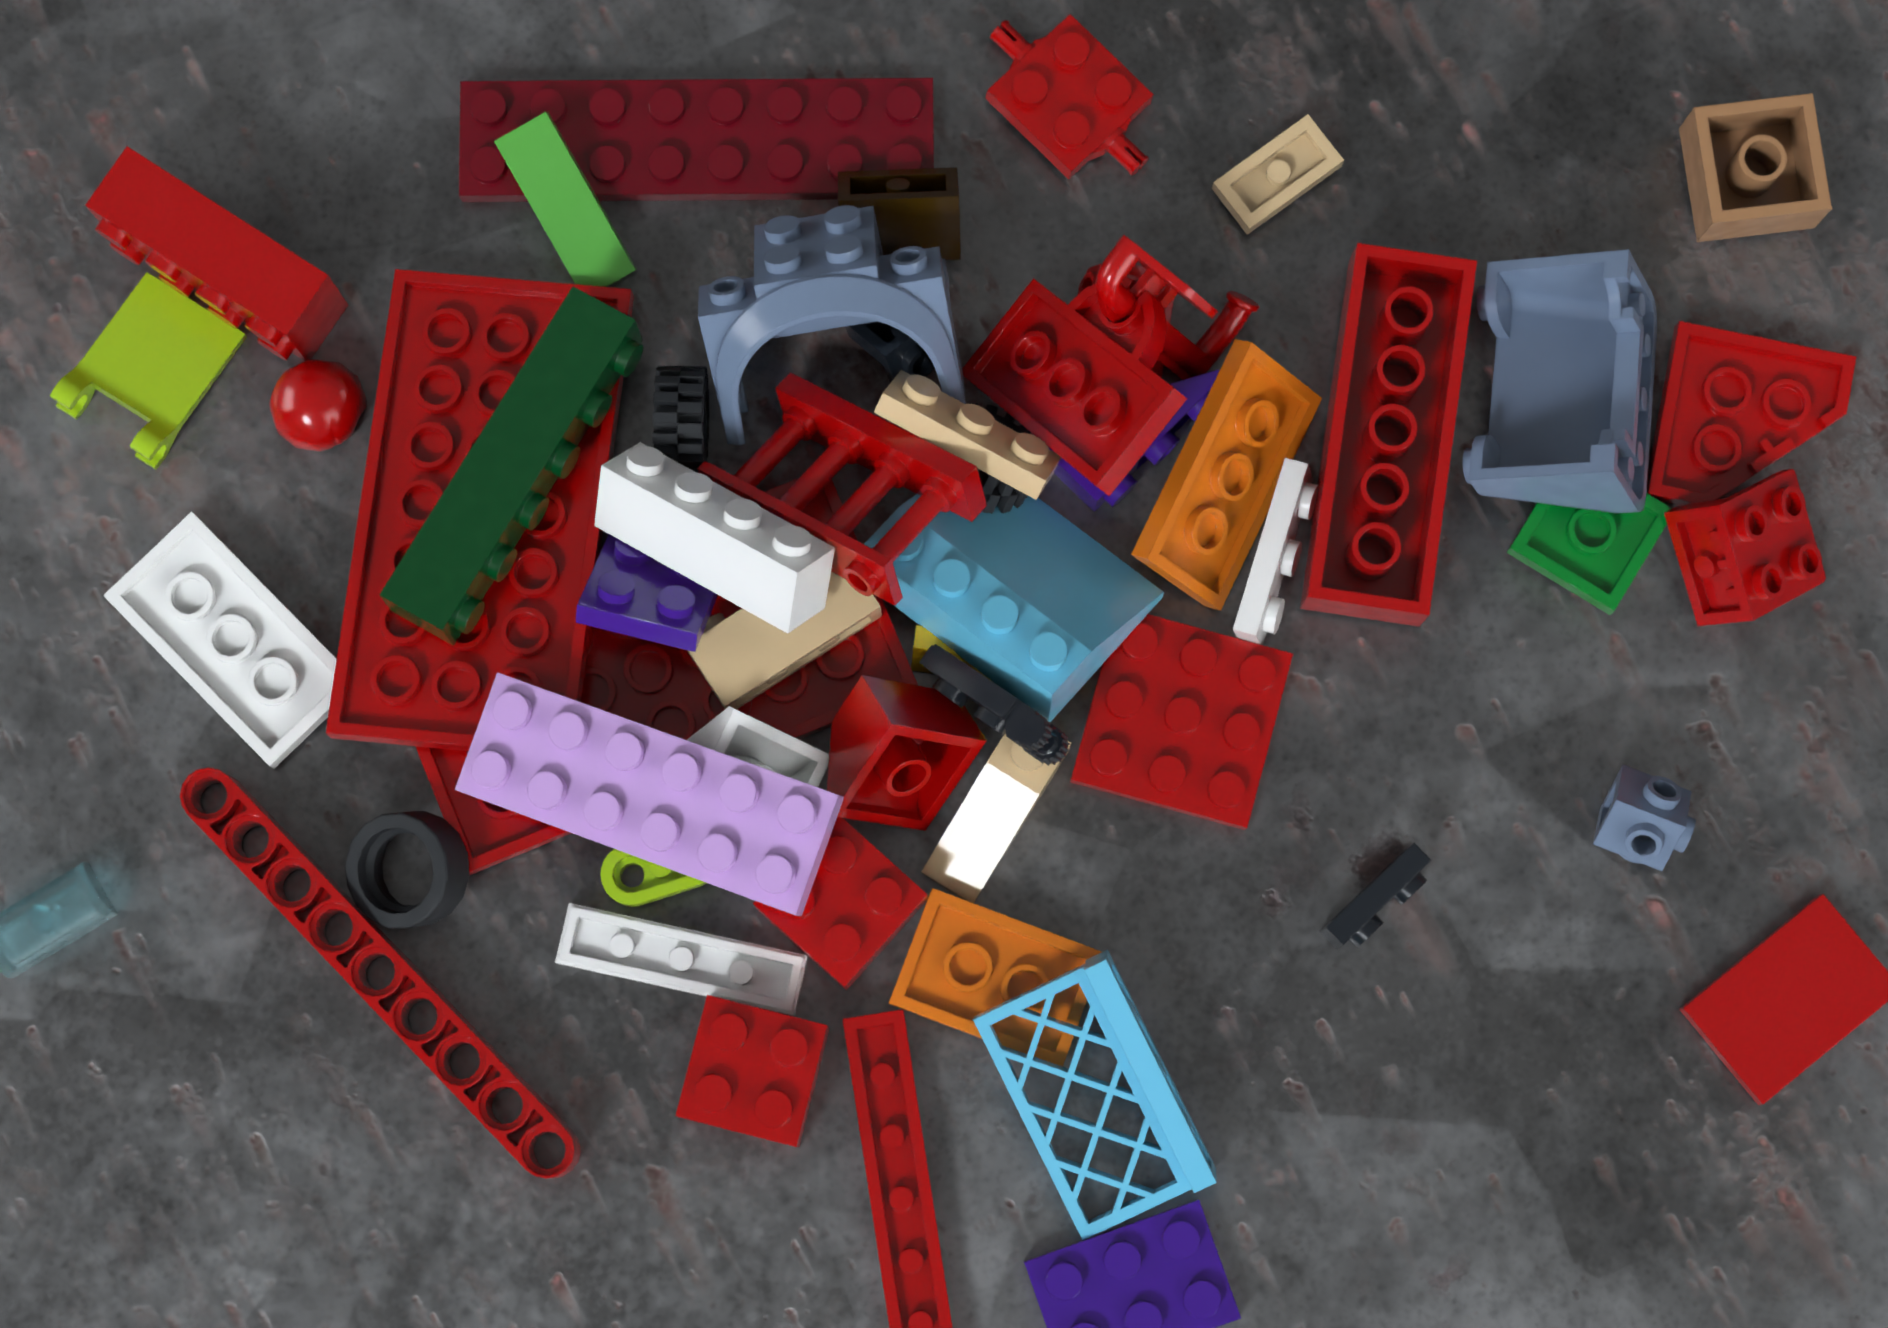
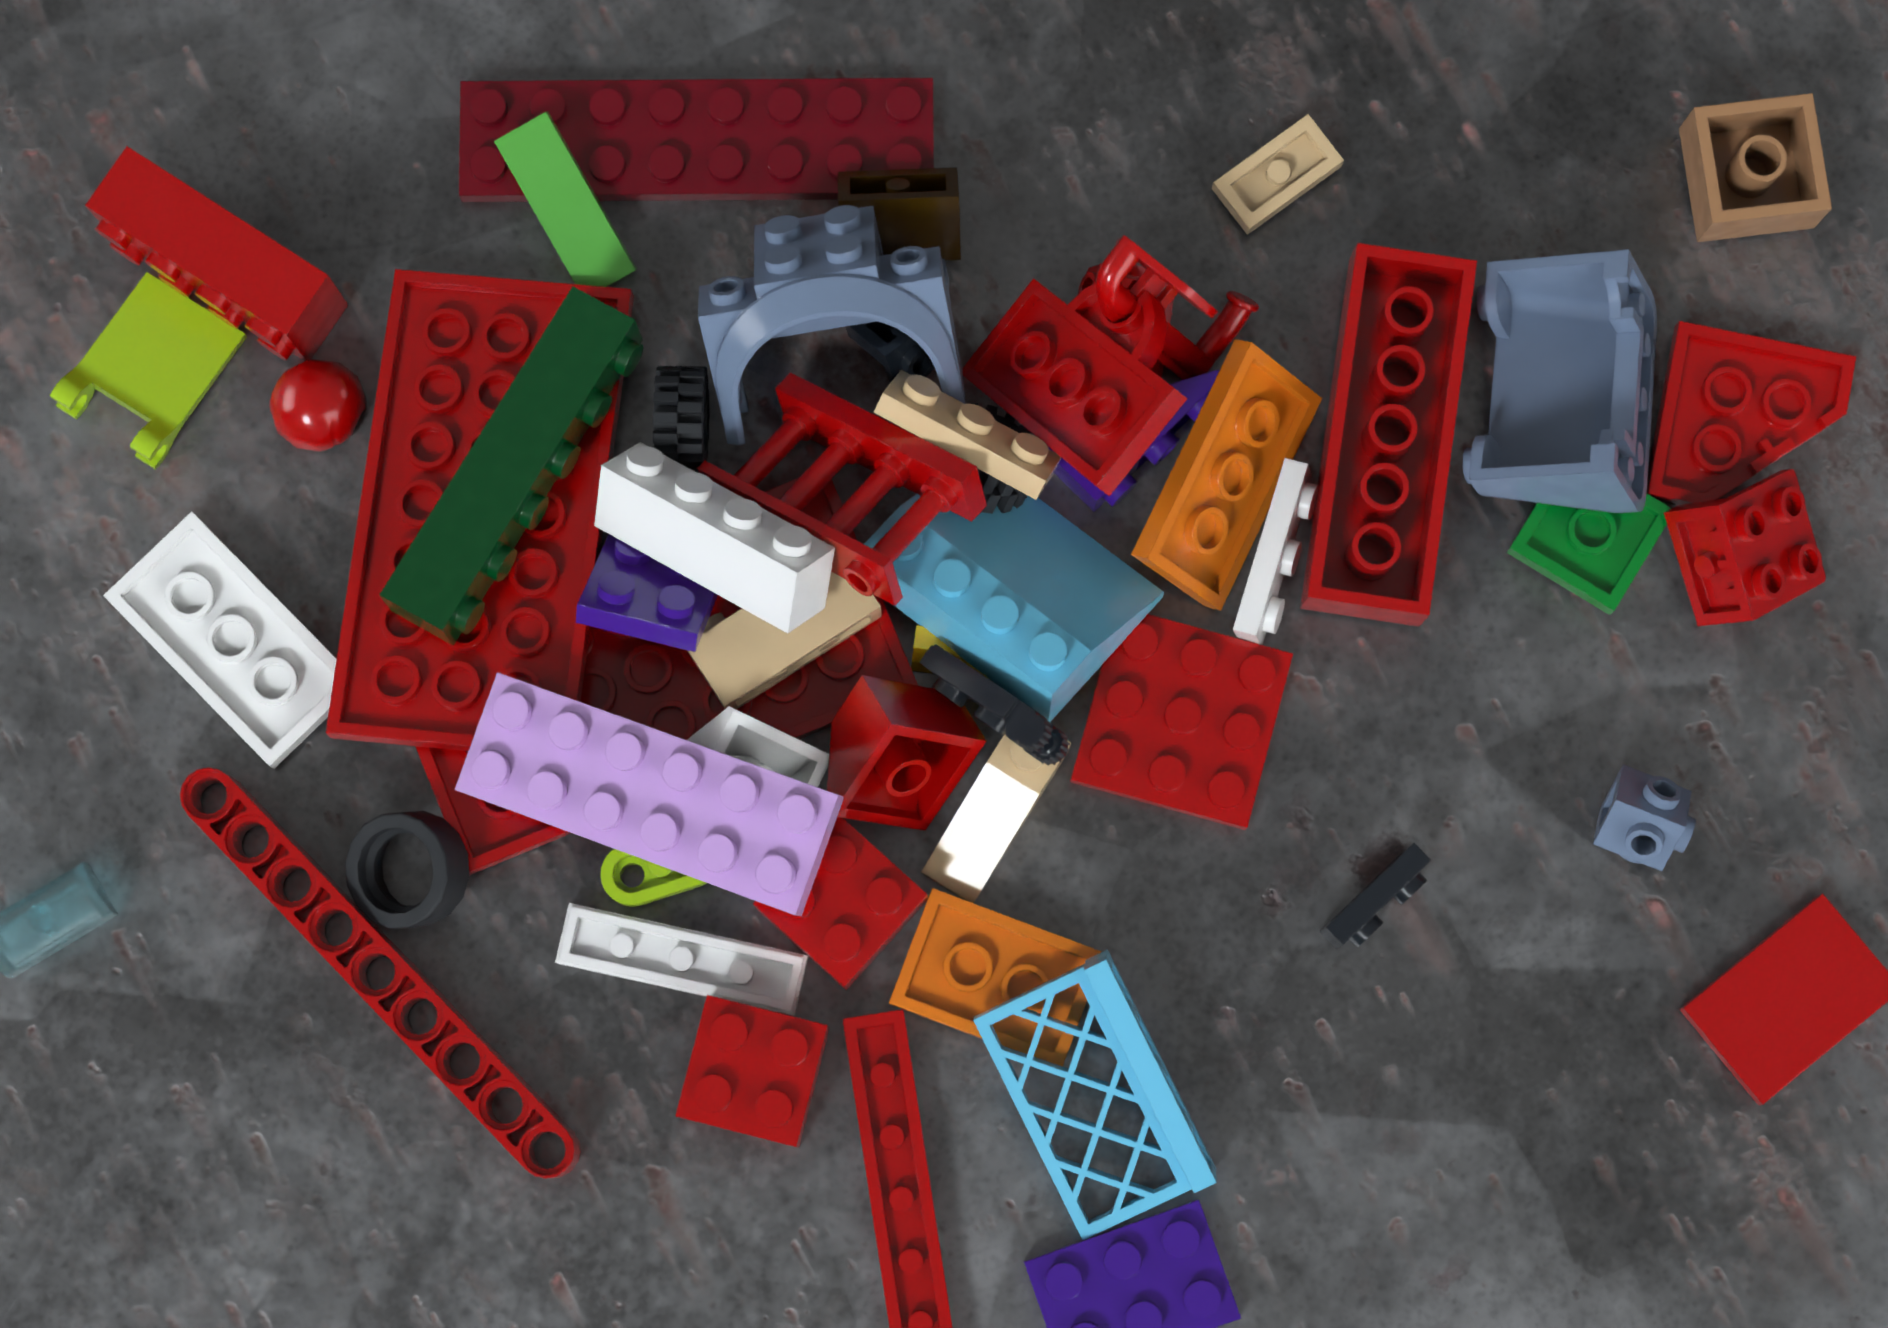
red plate [985,14,1154,180] -> none

